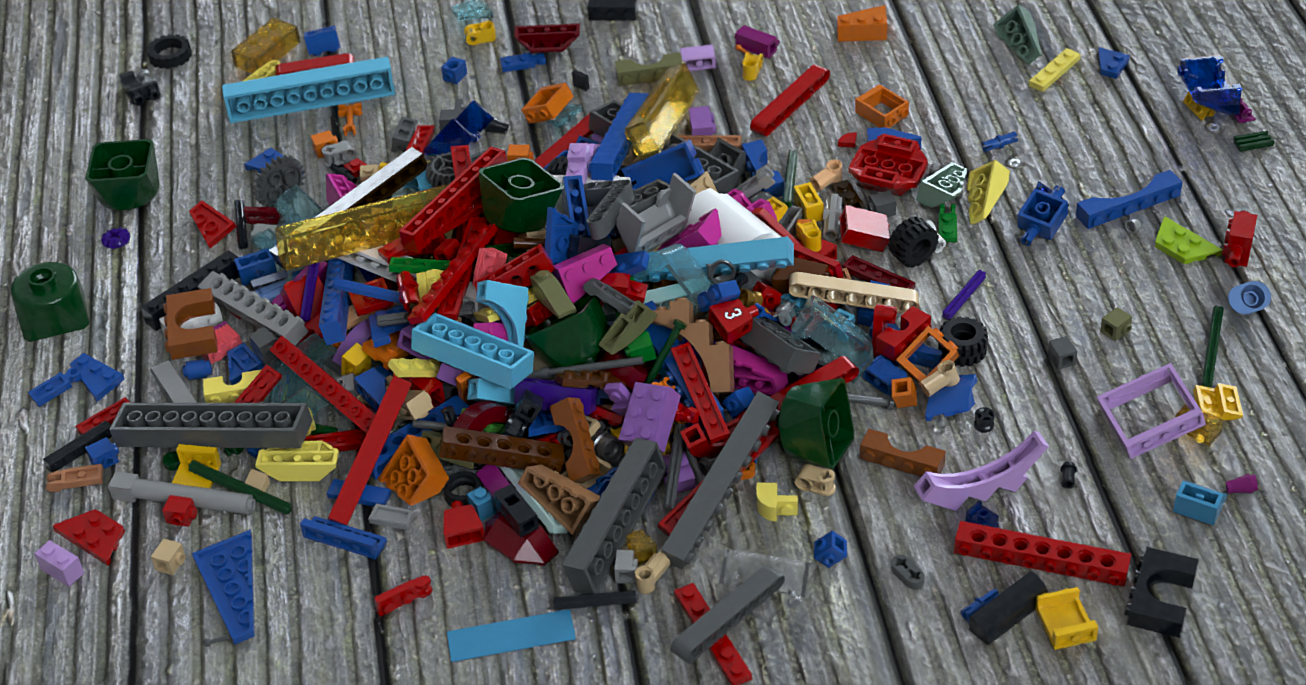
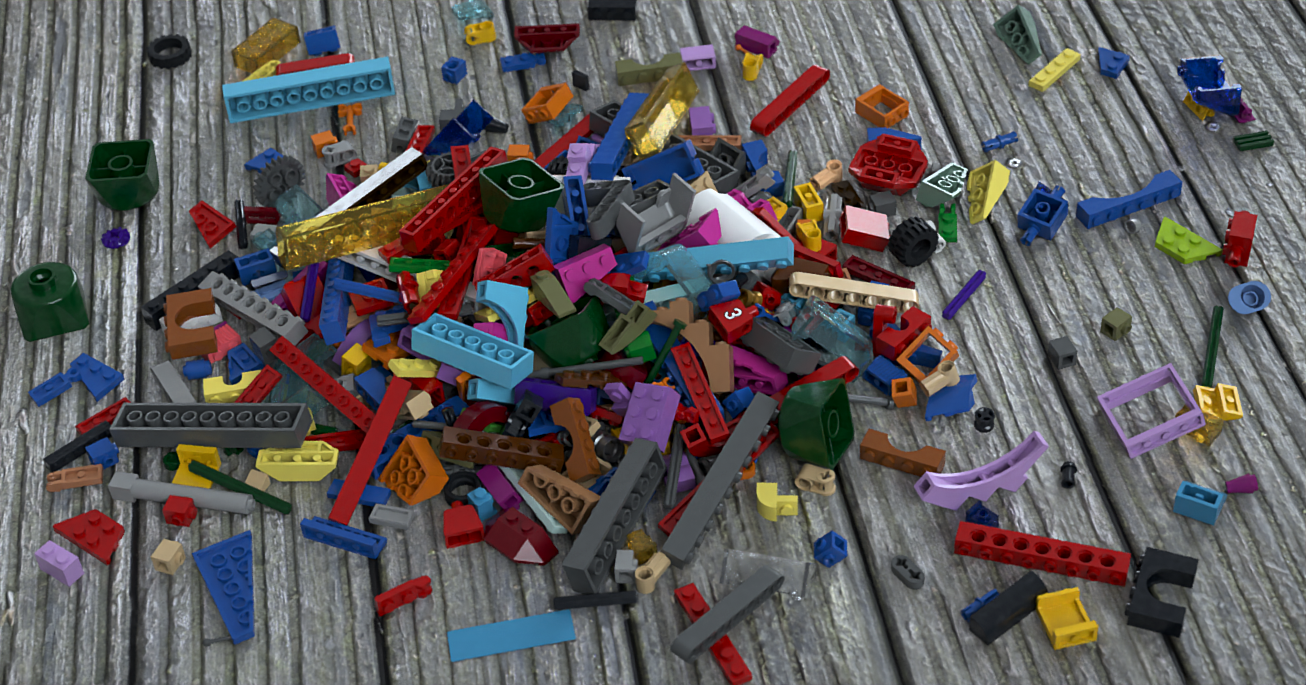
black hips [119,69,161,106] -> none
black bar [330,163,357,184] -> none
black brick [493,484,539,538] -> none
orange wedge [837,5,887,42] -> none
red tile [838,132,857,148] -> none
black tyre [938,316,988,367] -> none

